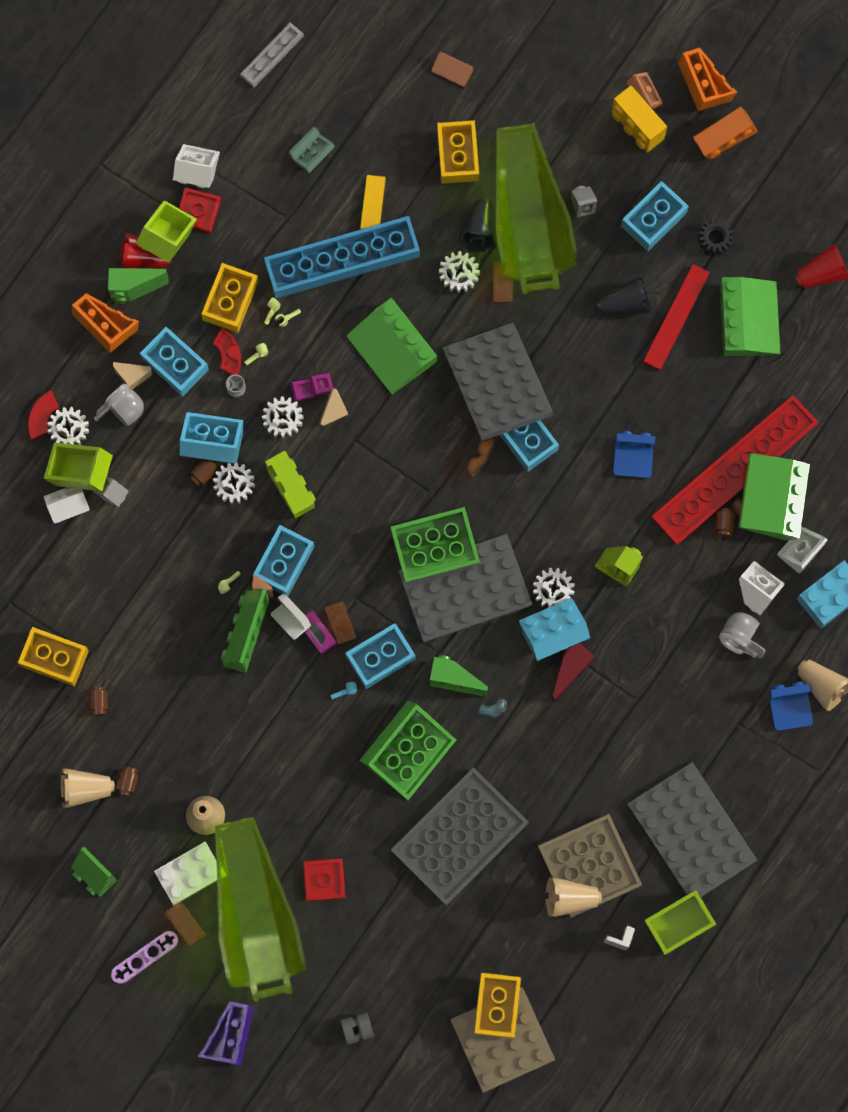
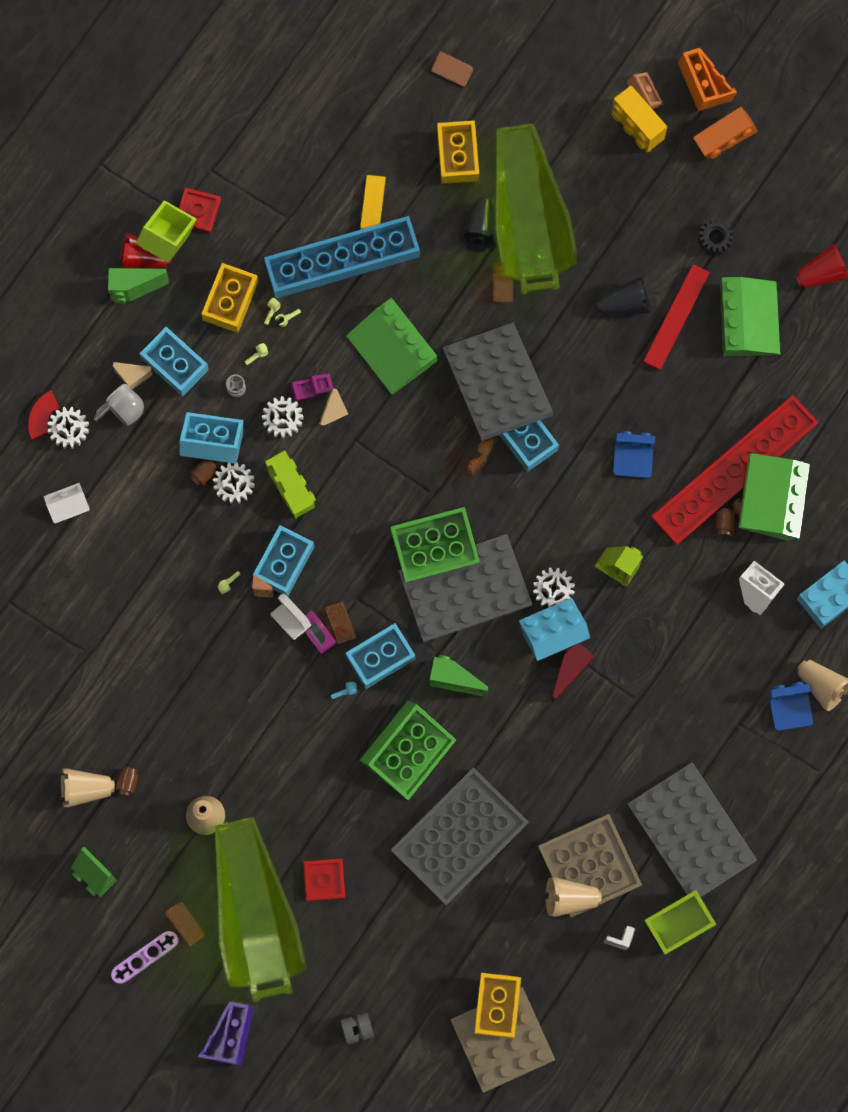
yellow brick [18,627,89,687] -> none
lime piece [44,442,113,491] -> none
orange wedge [72,294,139,353] -> none
reddish brown brick [88,687,108,716] -> none
light grey brick [93,477,129,507] -> none
plate [154,842,225,905] -> none
white slope [173,144,220,188] -> none
red tile [212,328,241,376] -> none
bright green slope [221,589,269,673] -> none
light grey tile [240,23,304,88] -> none
sand green bracket [289,127,335,173] -> none
white gear [439,251,480,293] -> none
clear light blue arm [479,698,507,717] -> none
light grey slope [571,186,597,217] -> none
medium azure brick [621,181,689,251] -> none
light grey piece [719,612,766,659] -> none
white slope [777,526,827,574] -> none

